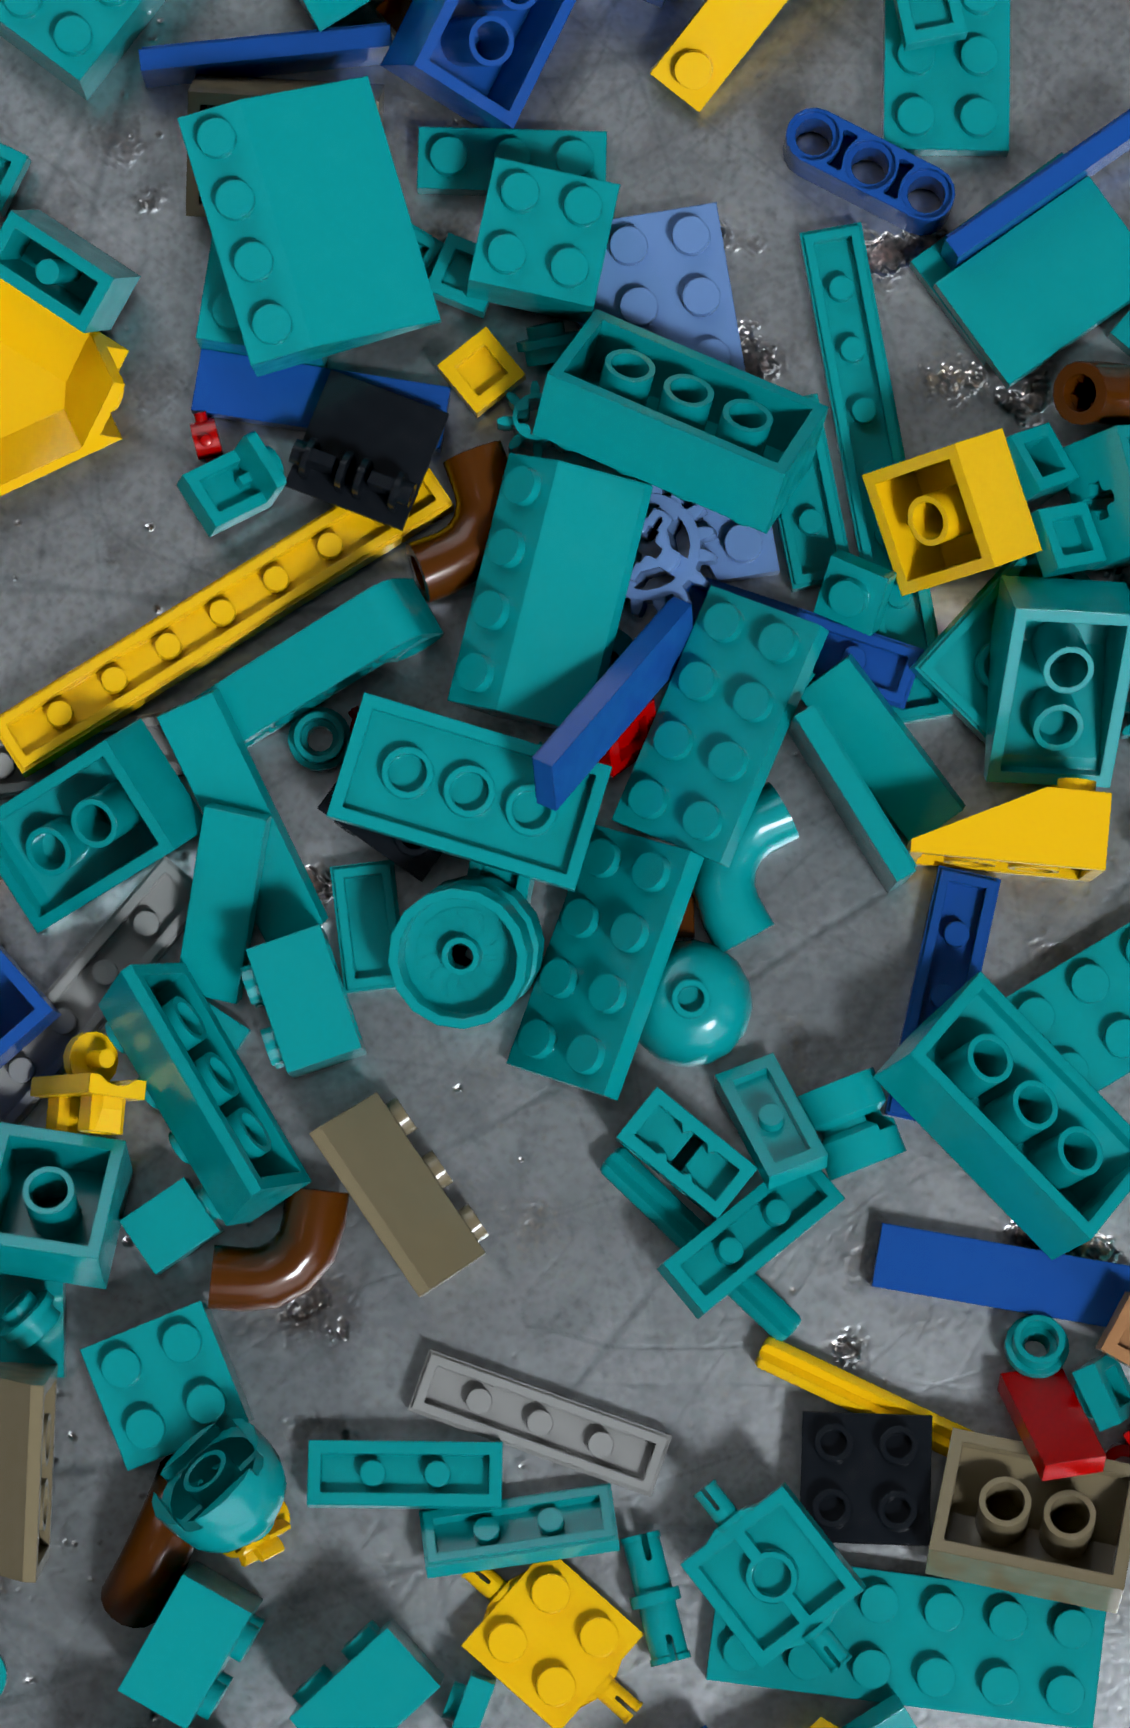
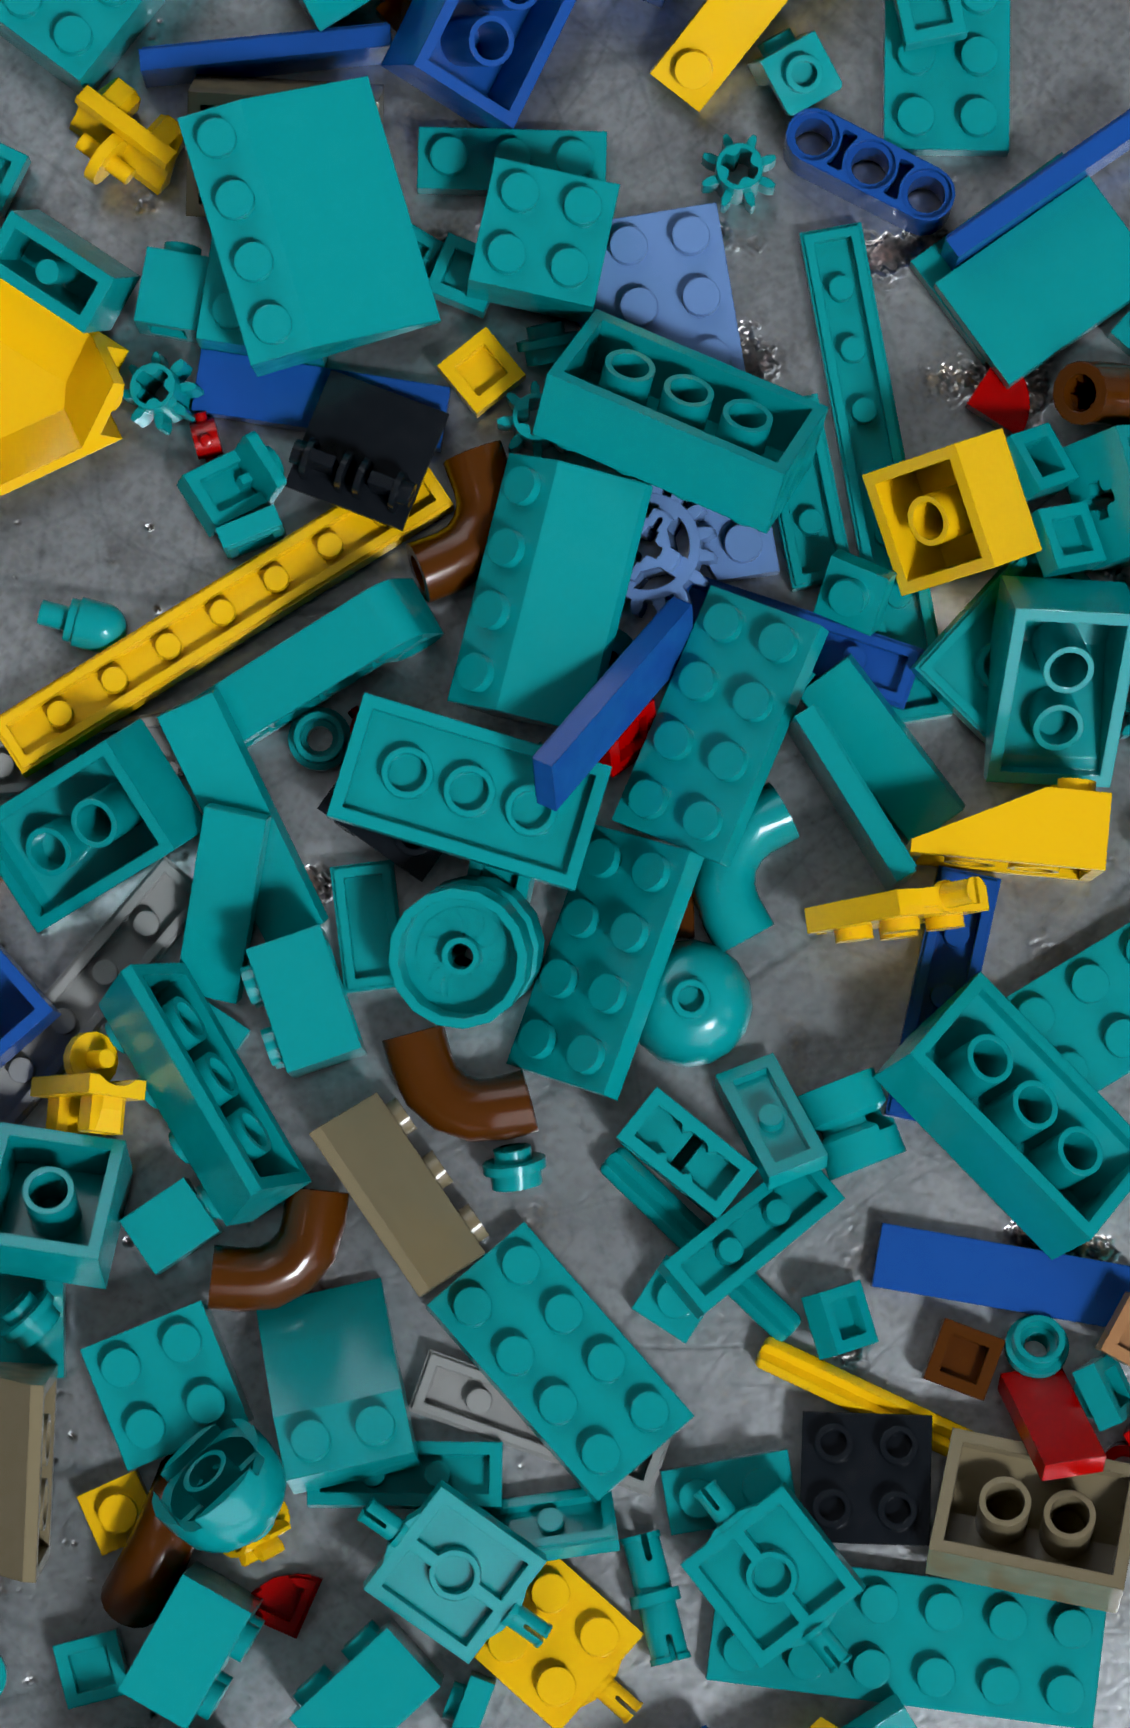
none -> teal cylinder [37,597,127,653]
none -> teal plate [52,1628,129,1710]
none -> yellow hips [69,77,184,195]
none -> yellow plate [77,1469,148,1556]
none -> teal gear [122,351,204,435]
none -> teal brick [134,241,209,344]
none -> teal tile [215,504,286,560]
none -> red tile [251,1573,323,1639]
none -> teal slope [256,1277,421,1495]
none -> teal plate [357,1479,553,1664]
none -> reddish brown cylinder [382,1025,539,1142]
none -> teal plate [426,1222,694,1504]
none -> teal plate [482,1143,547,1192]
none -> teal plate [631,1254,705,1344]
none -> teal plate [660,1449,795,1536]
none -> teal gear [701,134,776,214]
none -> teal bracket [747,27,842,116]
none -> teal plate [801,1280,879,1360]
none -> yellow plate [804,876,990,944]
none -> reddish brown plate [921,1317,1006,1401]
none -> red tile [965,367,1030,436]

